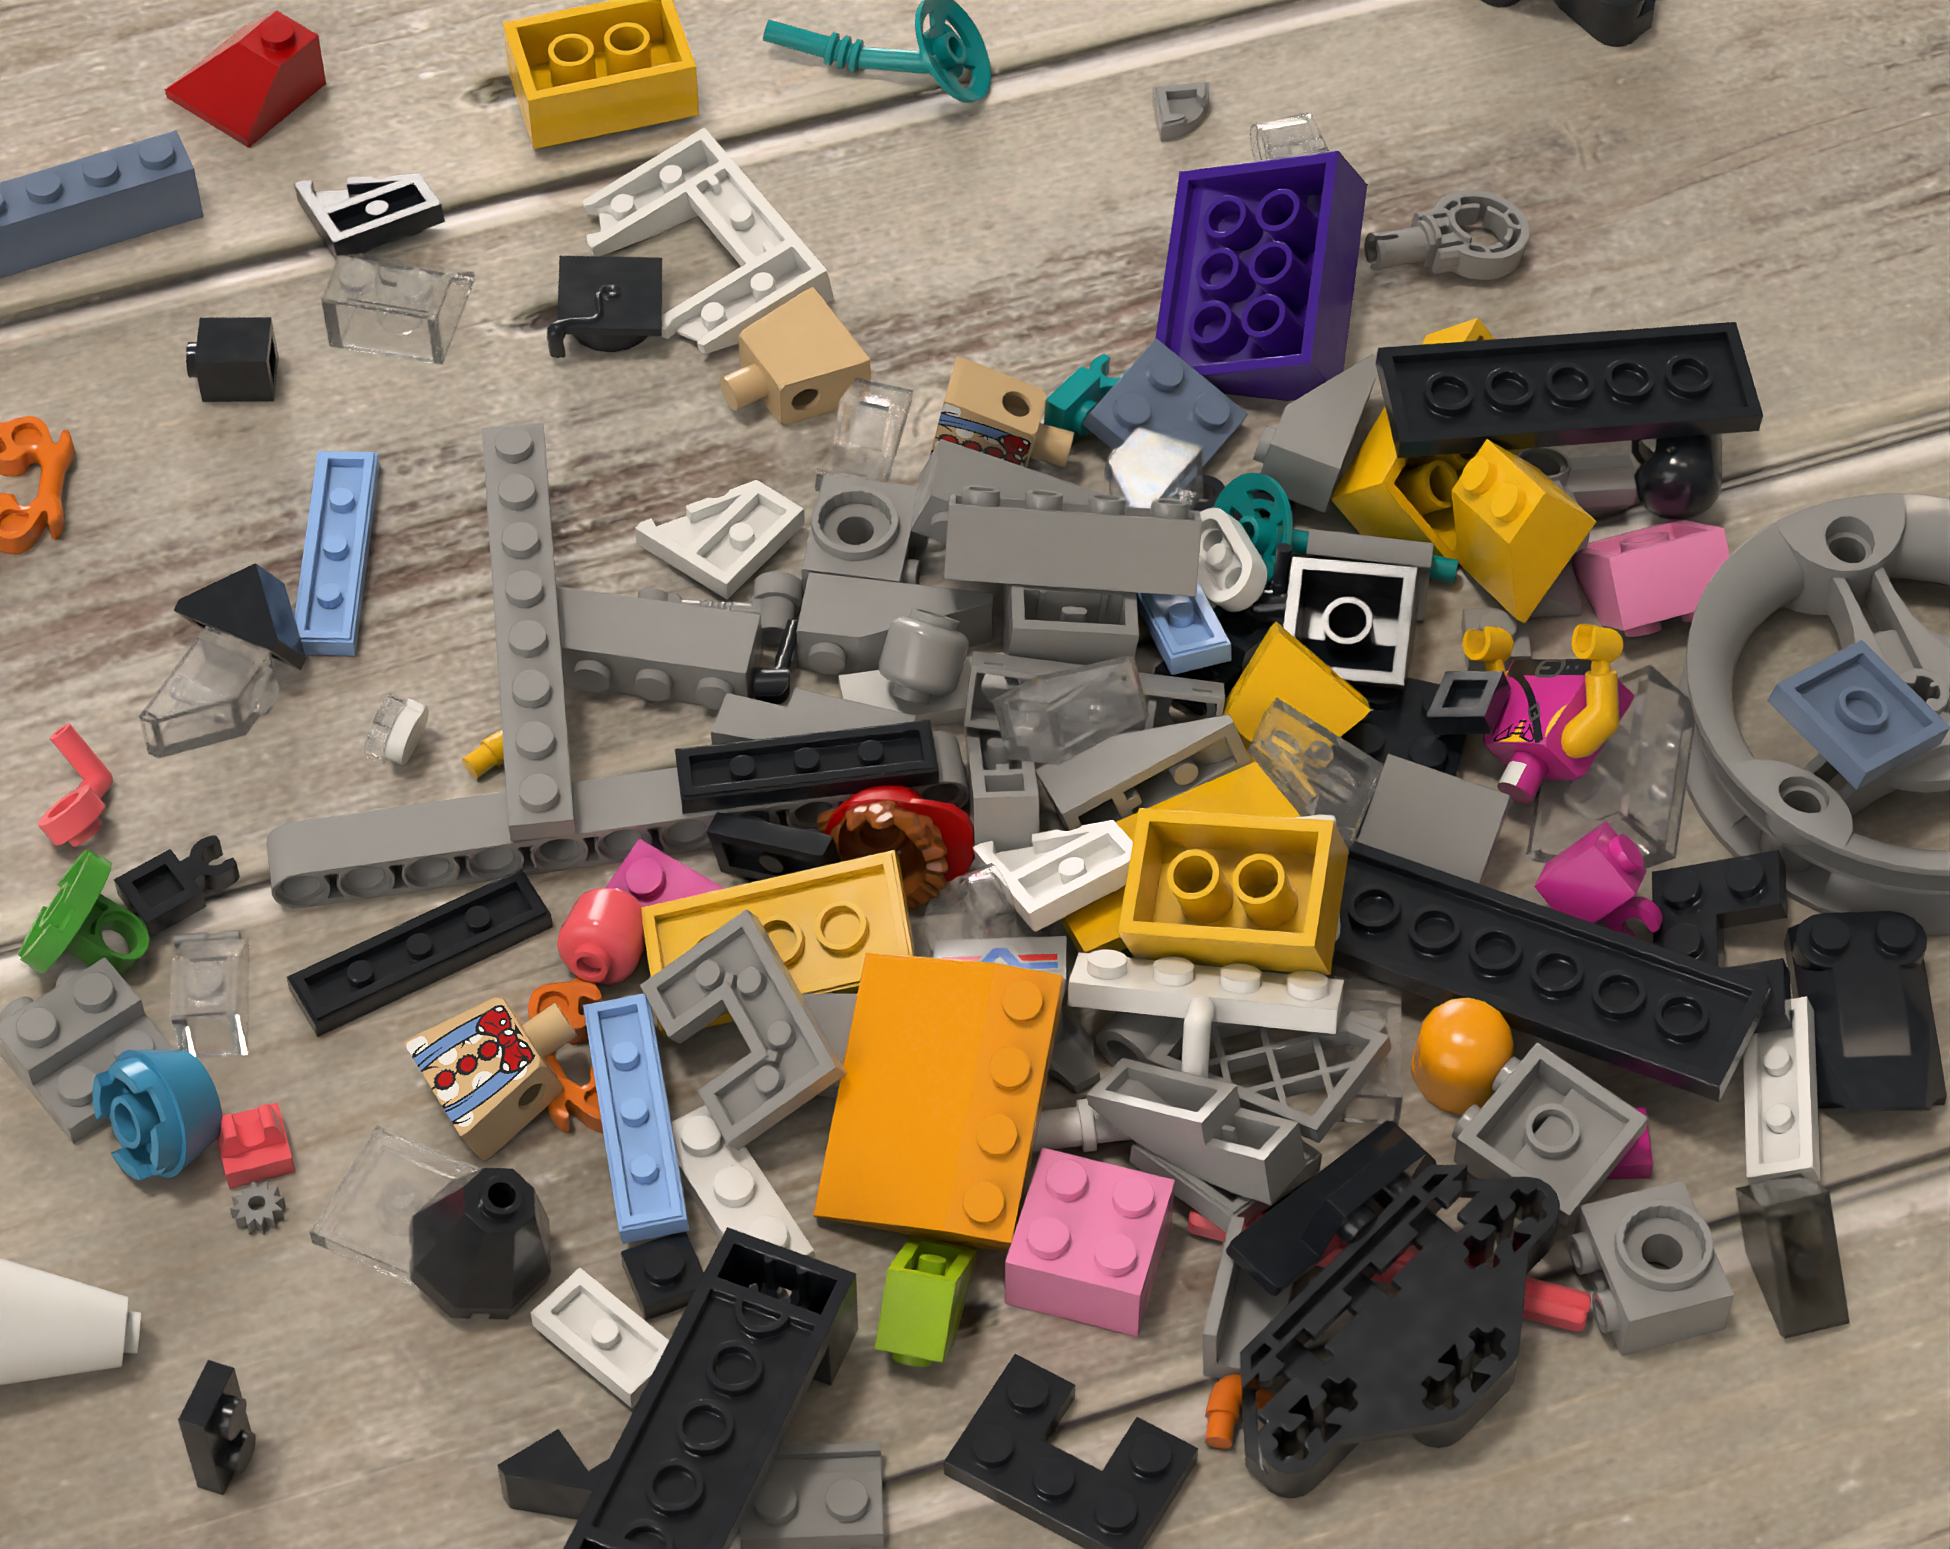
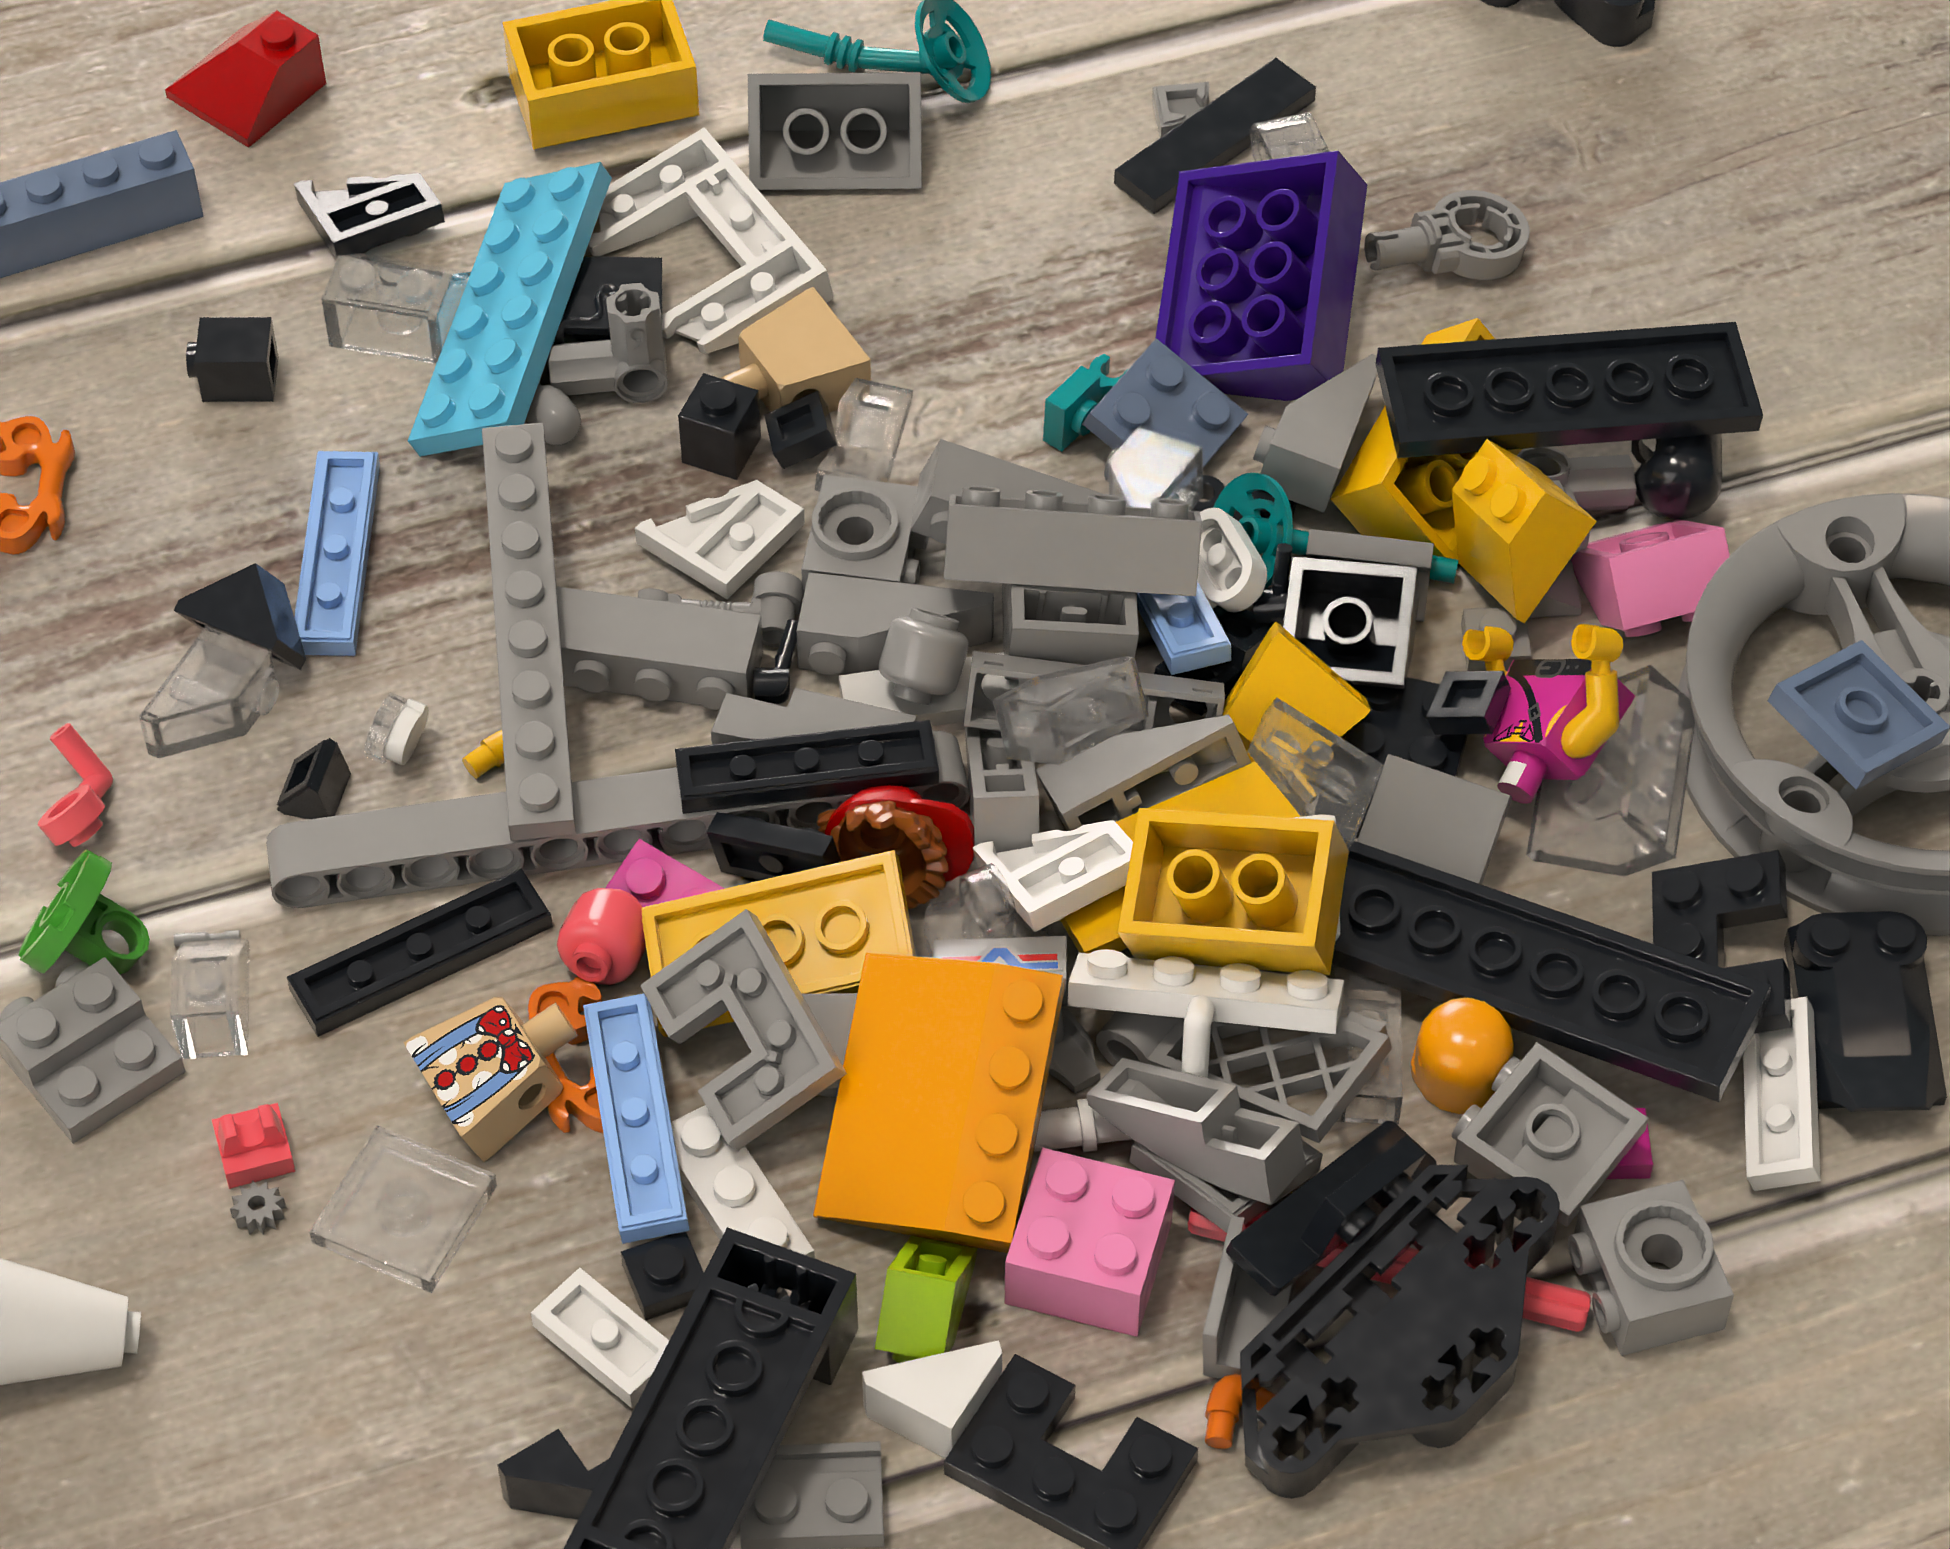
dark azure cone [92,1050,222,1180] -> none
black plate [114,835,240,938] -> none
black plate [178,1360,256,1496] -> none
black cone [409,1168,551,1320] -> none
tan torso [929,356,1074,468] -> none
dark pink brick [1534,821,1663,938] -> none
clear smoke slope [1735,1173,1850,1339] -> none
none -> black slope [277,738,351,819]
none -> medium azure plate [408,162,612,457]
none -> light grey cylinder [525,382,581,445]
none -> light grey piece [548,283,668,403]
none -> black brick [678,373,761,480]
none -> light grey slope [748,72,922,190]
none -> black plate [764,391,837,469]
none -> white slope [862,1340,1002,1459]
none -> black tile [1114,57,1316,214]

